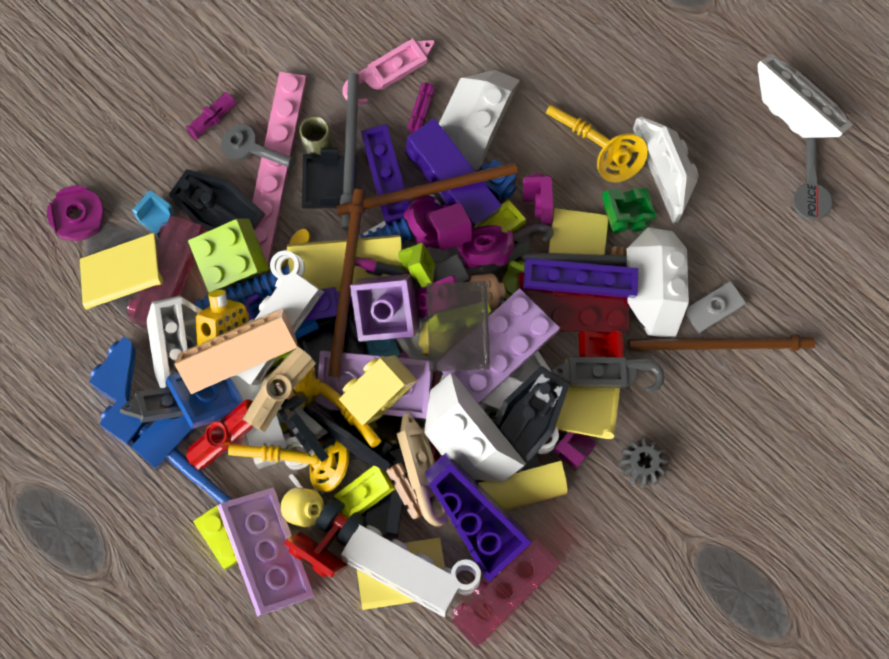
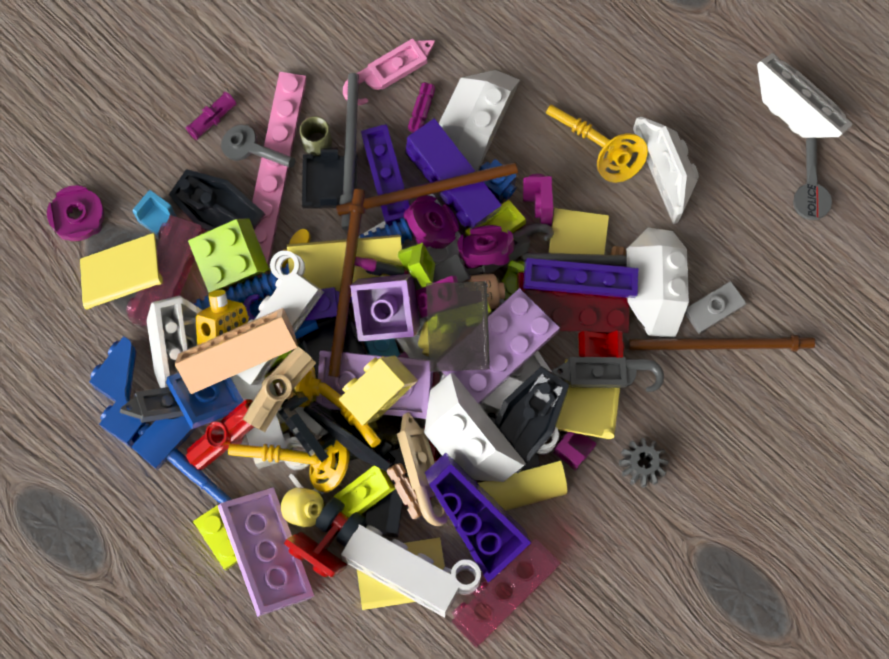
magenta panel [429,203,472,251] -> none
green cylinder [602,188,657,234] -> none

